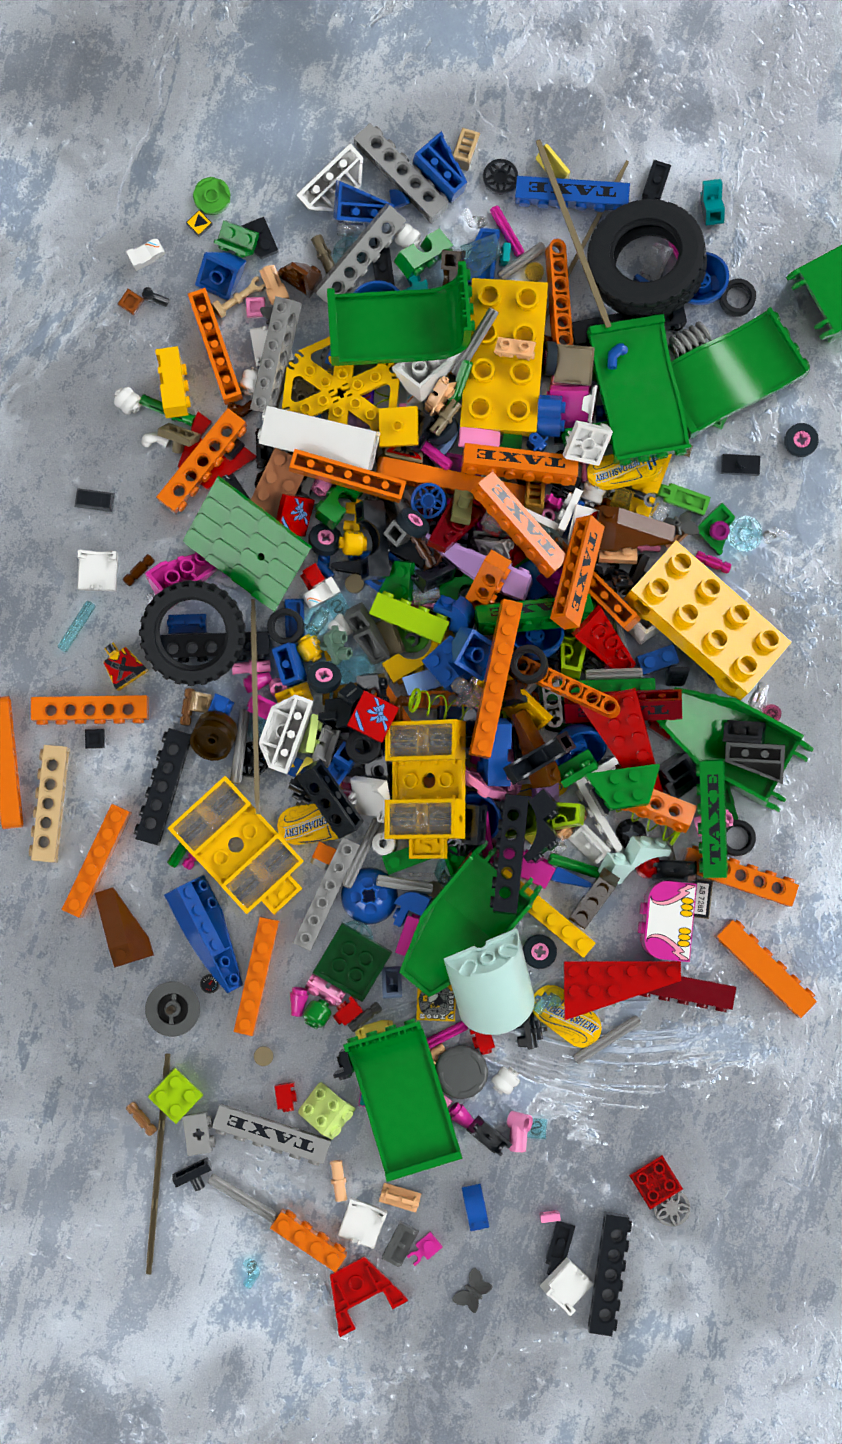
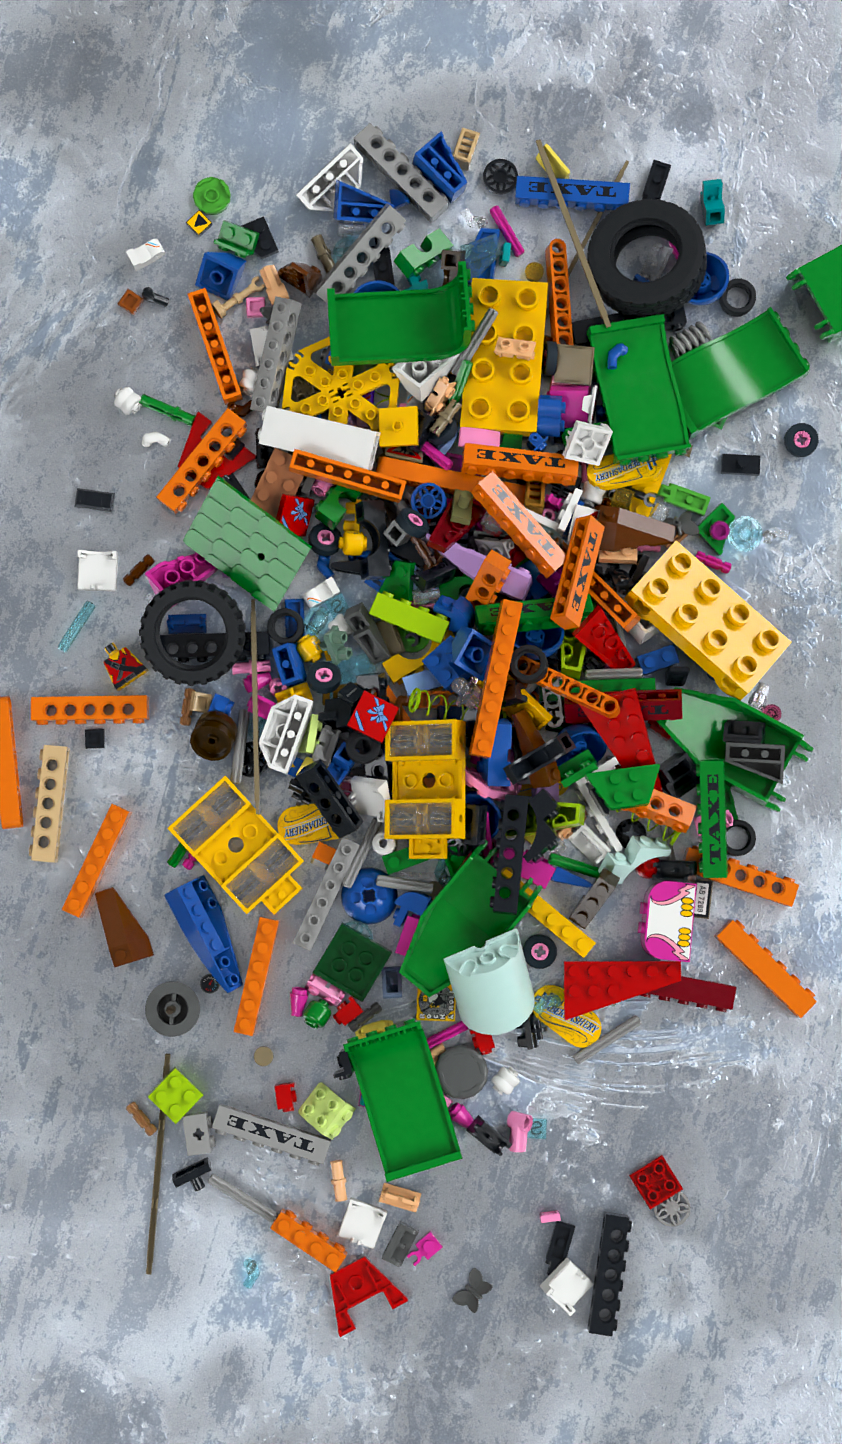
black brick [134,728,191,846] -> none
yellow wedge [155,346,191,418] -> none
dark tan tile [158,423,200,454] -> none
red brick [300,563,325,590] -> none
dark tan tile [345,574,364,594] -> none
white piece [394,223,422,249] -> none
blue brick [462,1184,490,1232] -> none
light grey axle [497,242,546,280] -> none

